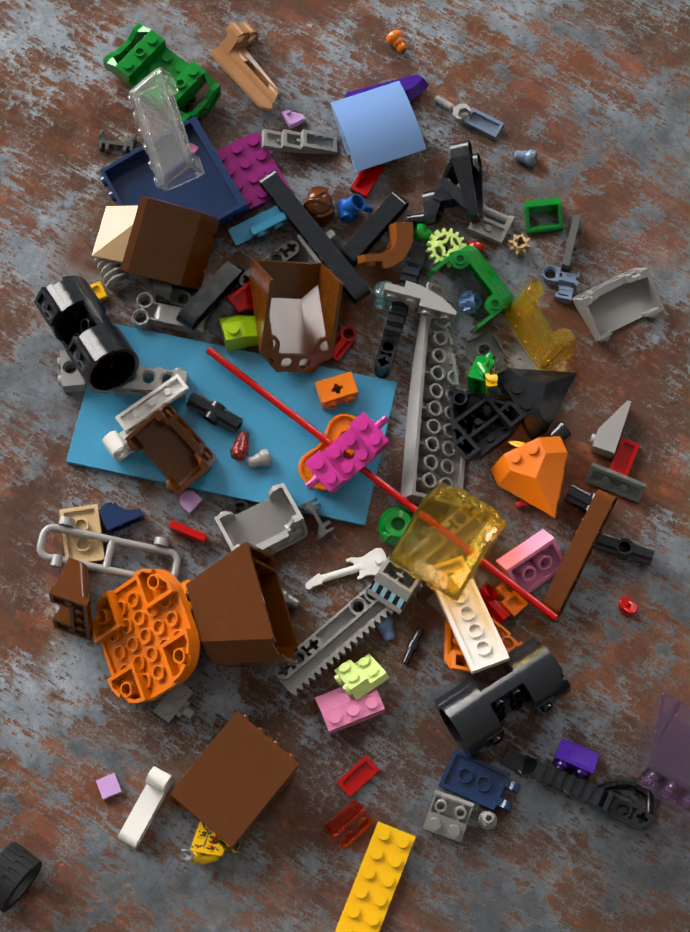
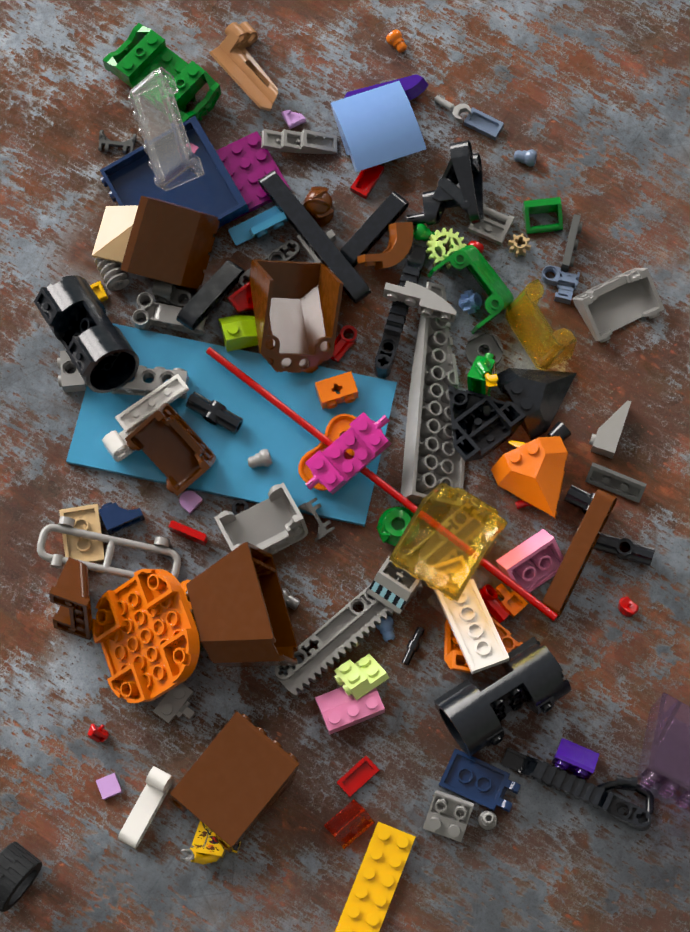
clear red cone [230,431,249,461] -> none
white piece [305,548,387,590] -> none
blue piece [337,194,373,222] -> none
clear light blue head [370,281,393,309] -> none
red tile [609,437,640,476] -> none
none -> red piece [87,724,109,743]

